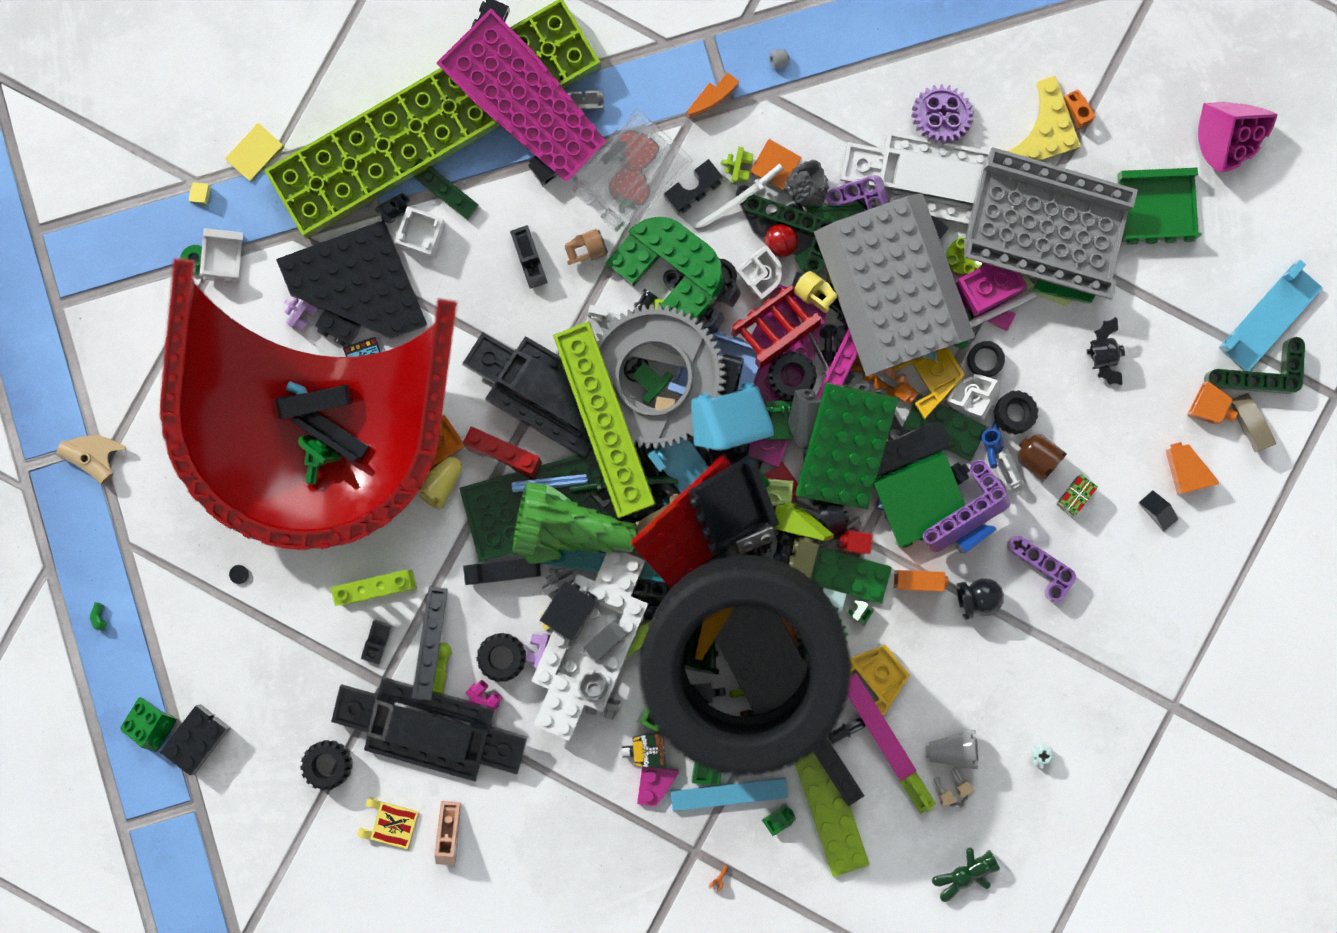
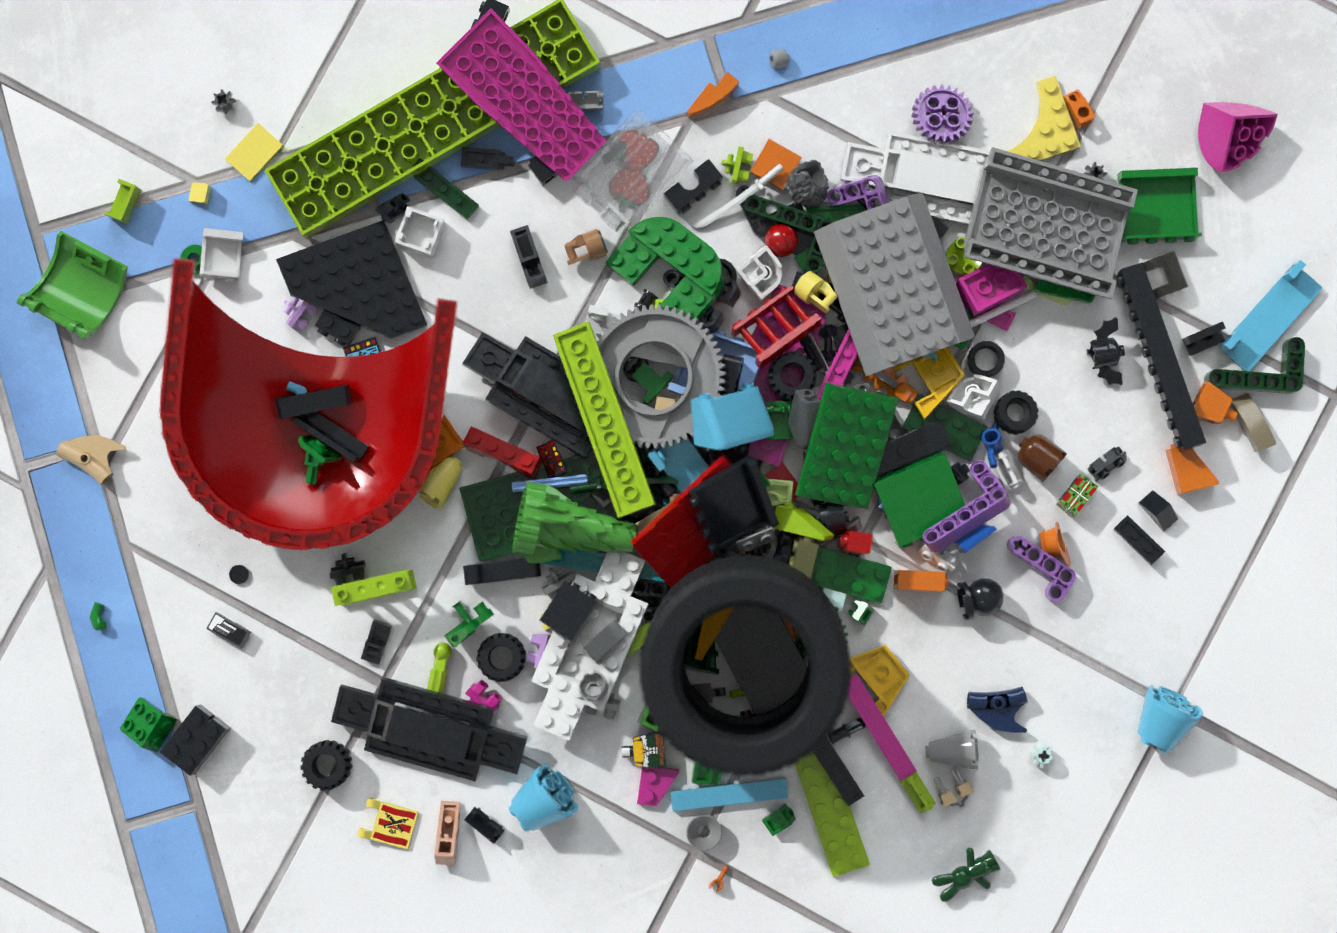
black plate [412,586,448,702] -> none
none -> bright green hinge [17,231,128,340]
none -> lime panel [104,179,141,224]
none -> slope [206,612,251,649]
none -> dark grey gear [211,89,237,114]
none -> black hips [329,553,366,586]
none -> green piece [444,600,494,648]
none -> black hinge [461,147,515,170]
none -> black hinge [464,807,505,844]
none -> medium azure cone [509,764,578,832]
none -> piece [536,439,567,478]
none -> light grey piece [686,815,722,851]
none -> black axle [799,335,824,371]
none -> white hinge [917,541,958,575]
none -> dark blue pin [967,687,1028,733]
none -> orange piece [1040,522,1071,567]
none -> dark grey gear [1083,162,1107,180]
none -> black hinge [1087,446,1127,482]
none -> black hinge [1113,515,1166,565]
none -> black brick [1116,262,1207,452]
none -> medium azure cone [1137,685,1203,754]
none -> clear smoke connector [1143,251,1189,299]
none -> black bracket [1182,321,1226,356]

